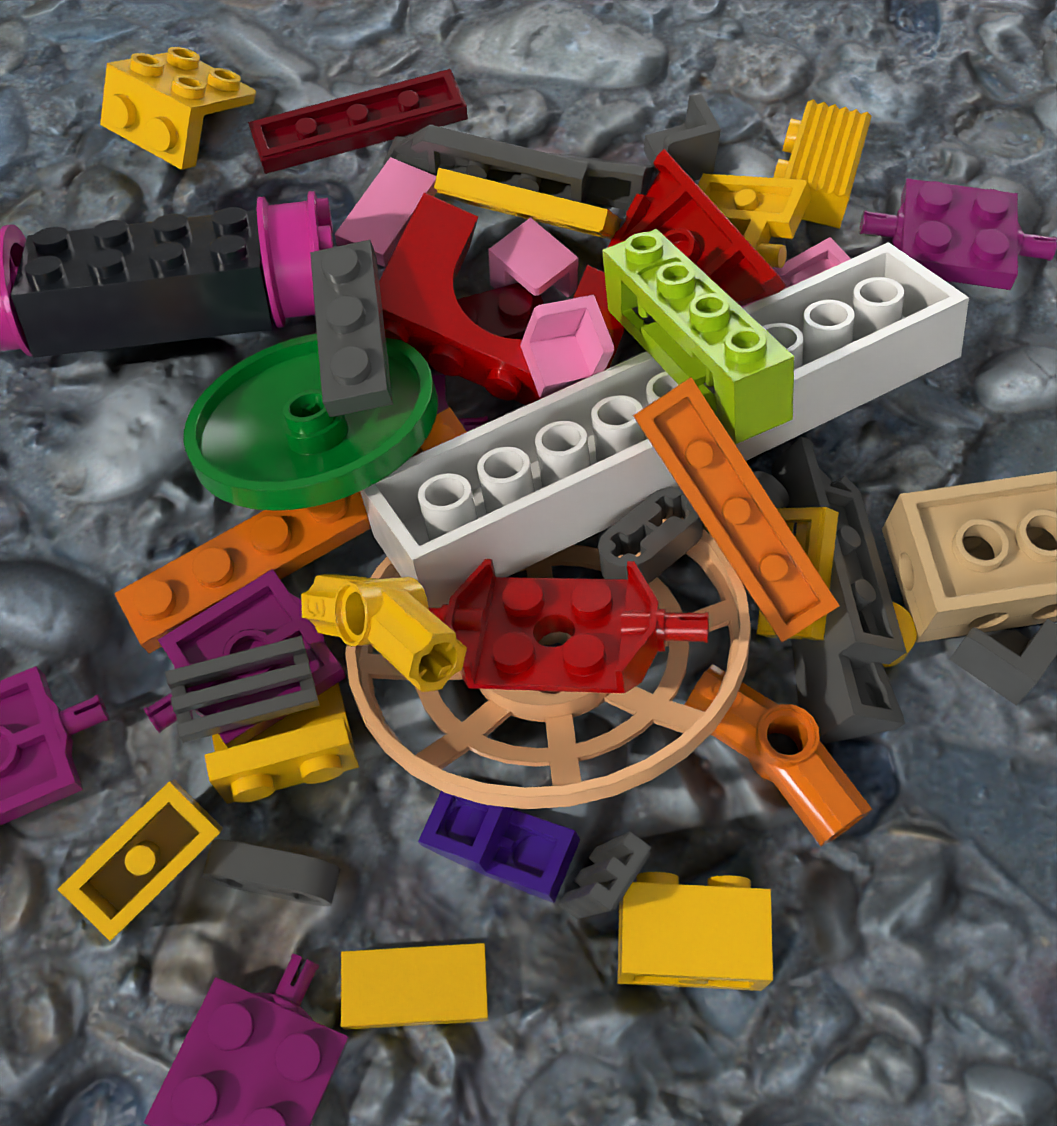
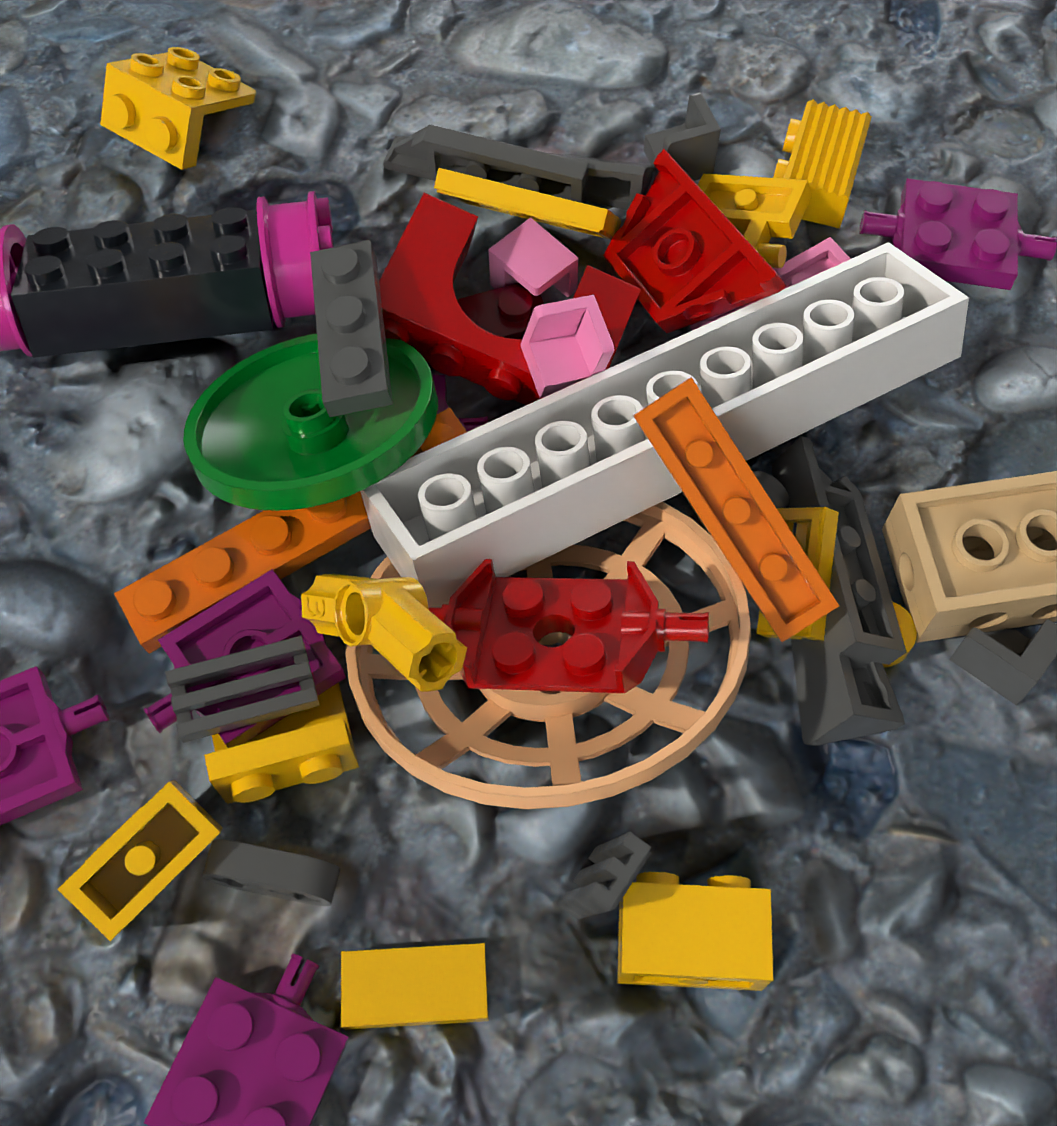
dark red tile [248,69,468,174] -> none
bright pink tile [335,157,437,267] -> none
dark purple slope [418,791,581,903] -> none
dark grey beam [598,487,704,583] -> none
lime brick [602,229,794,444] -> none
orange piece [684,664,872,847] -> none

